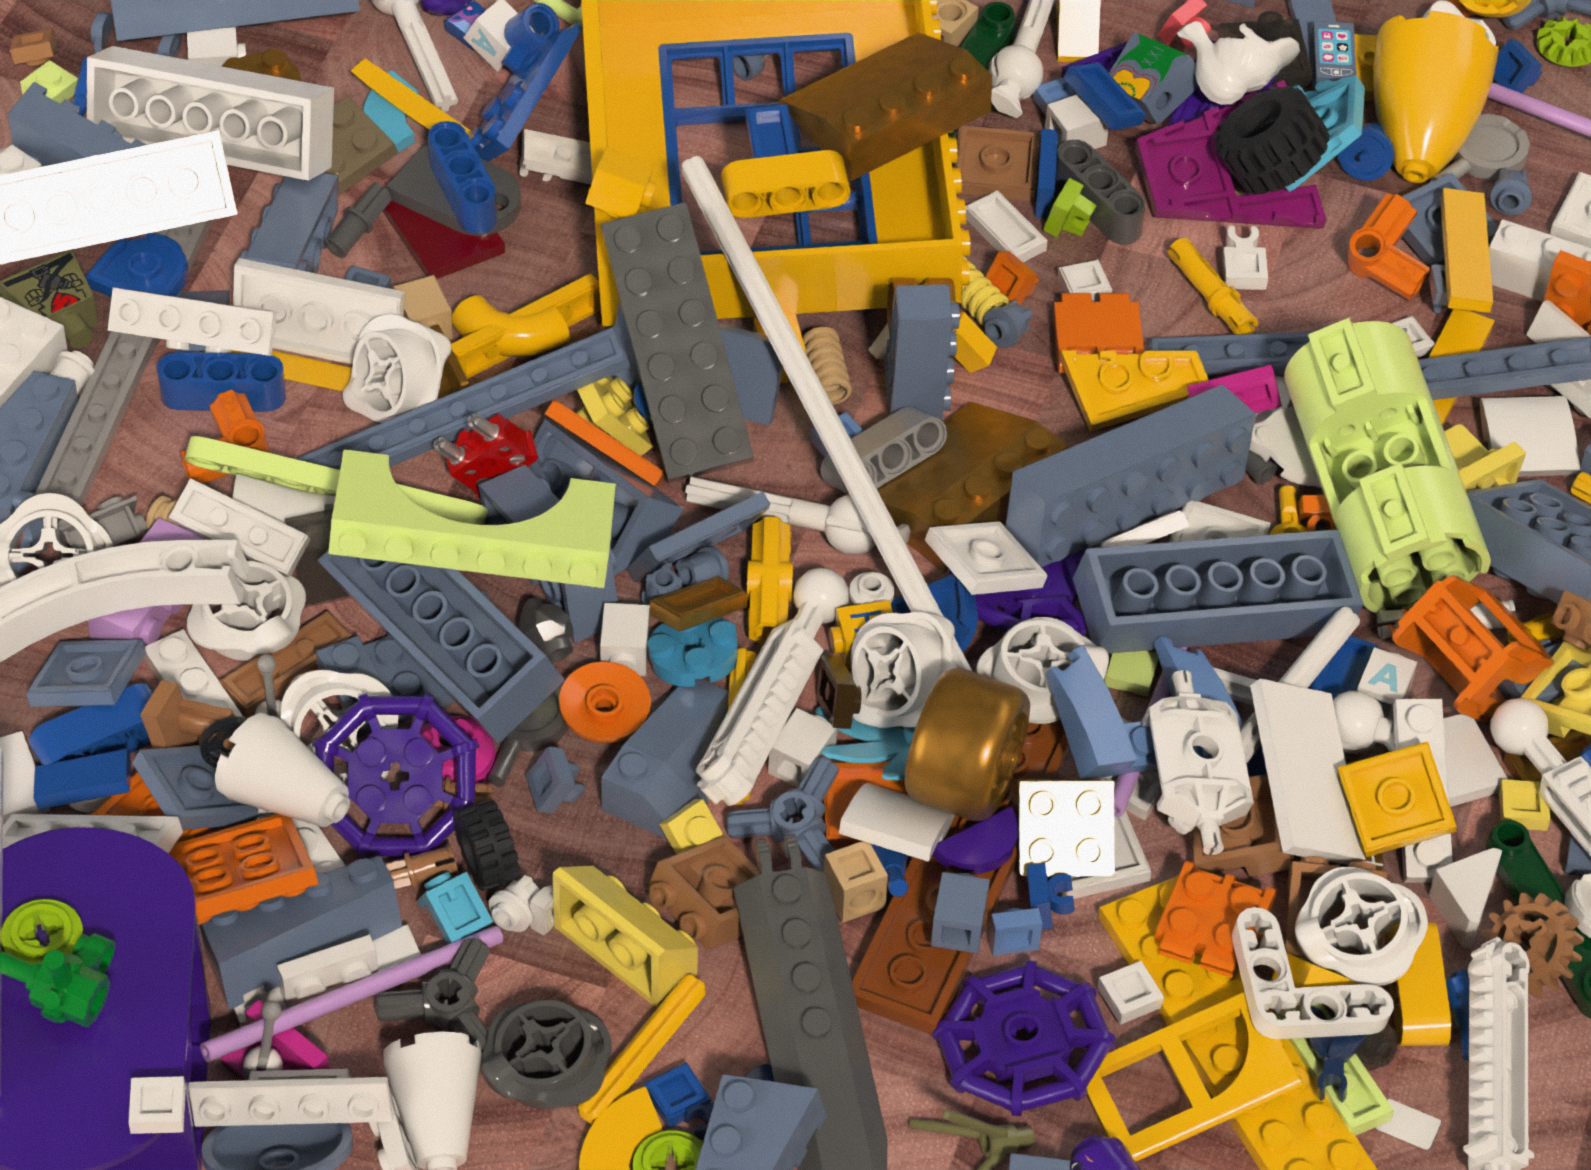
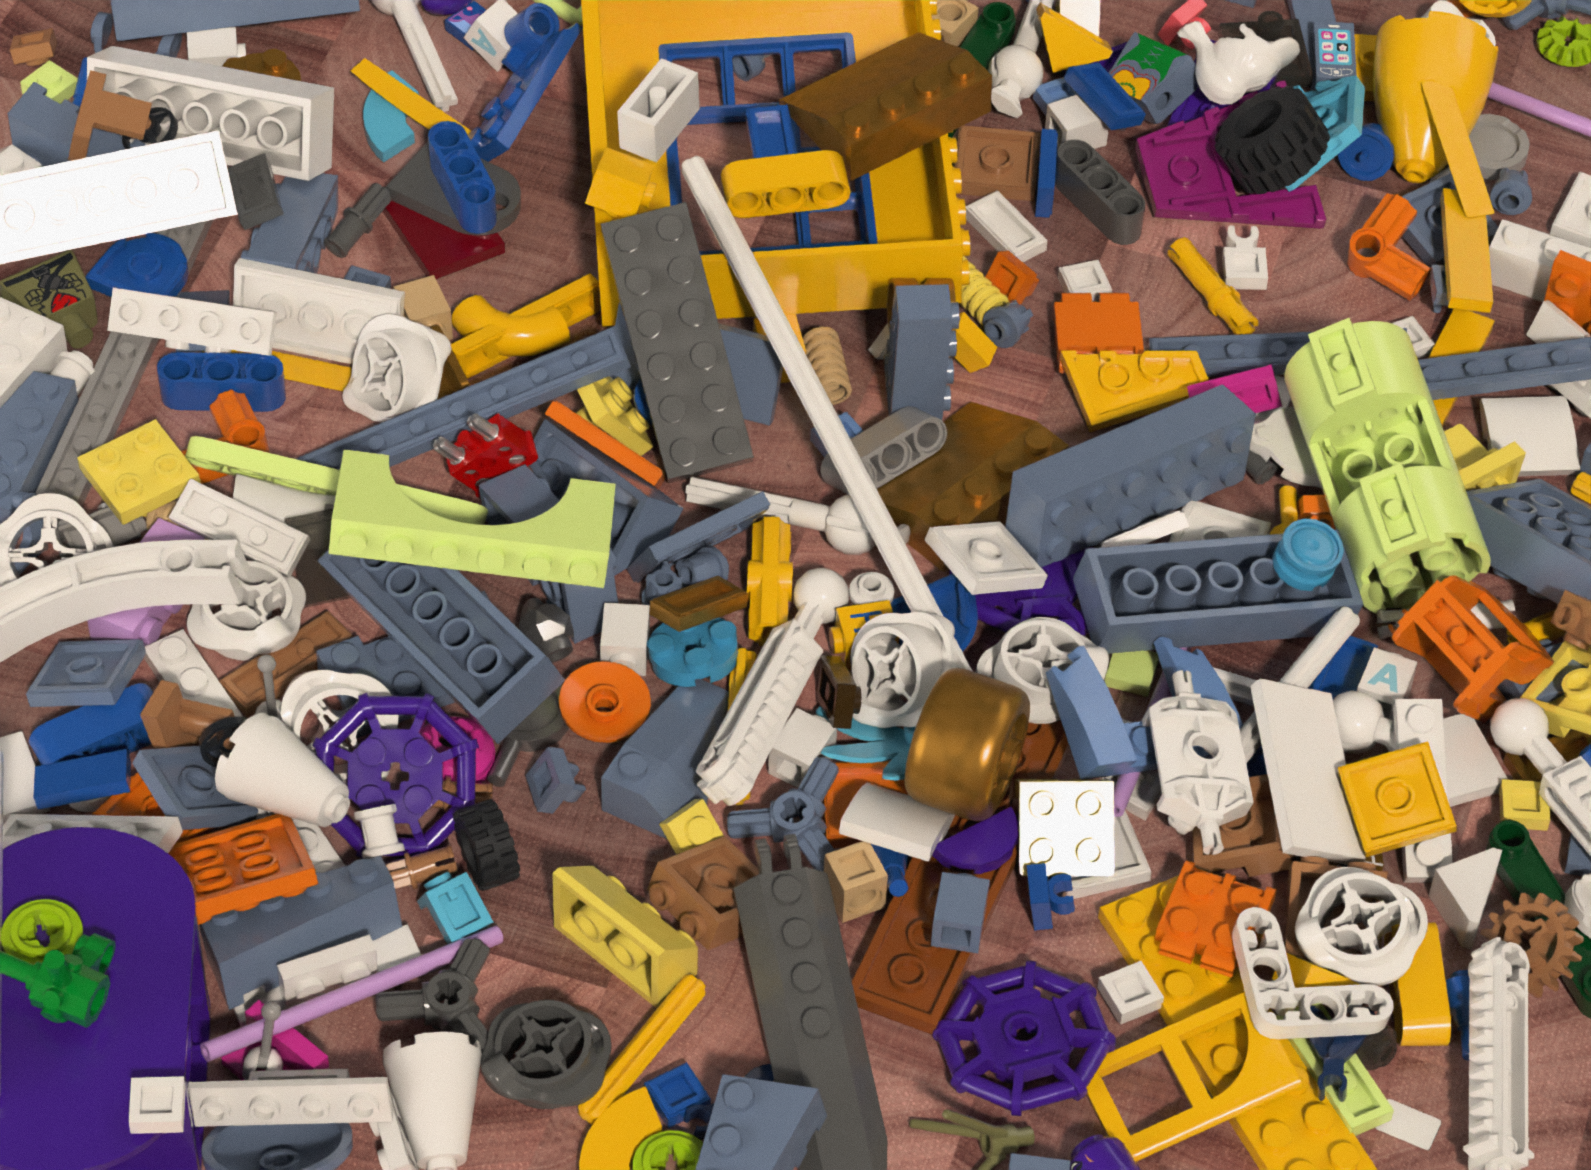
dark tan plate [324,96,398,196] -> none
white hose [489,875,540,932] -> none
white plate [519,129,593,184] -> none
white tile [529,885,554,935] -> none
medium blue plate [988,908,1042,956] -> none
lime tile [1043,178,1097,238] -> none
blue tile [1493,39,1543,94] -> none
none -> medium nougat piece [68,70,178,161]
none -> light yellow plate [77,419,201,525]
none -> dark grey plate [227,153,284,230]
none -> white bush [354,804,405,859]
none -> white brick [617,58,700,163]
none -> yellow slope [1036,2,1113,73]
none -> dark azure wheel [1272,518,1344,591]
none -> yellow sticker [1421,80,1494,217]

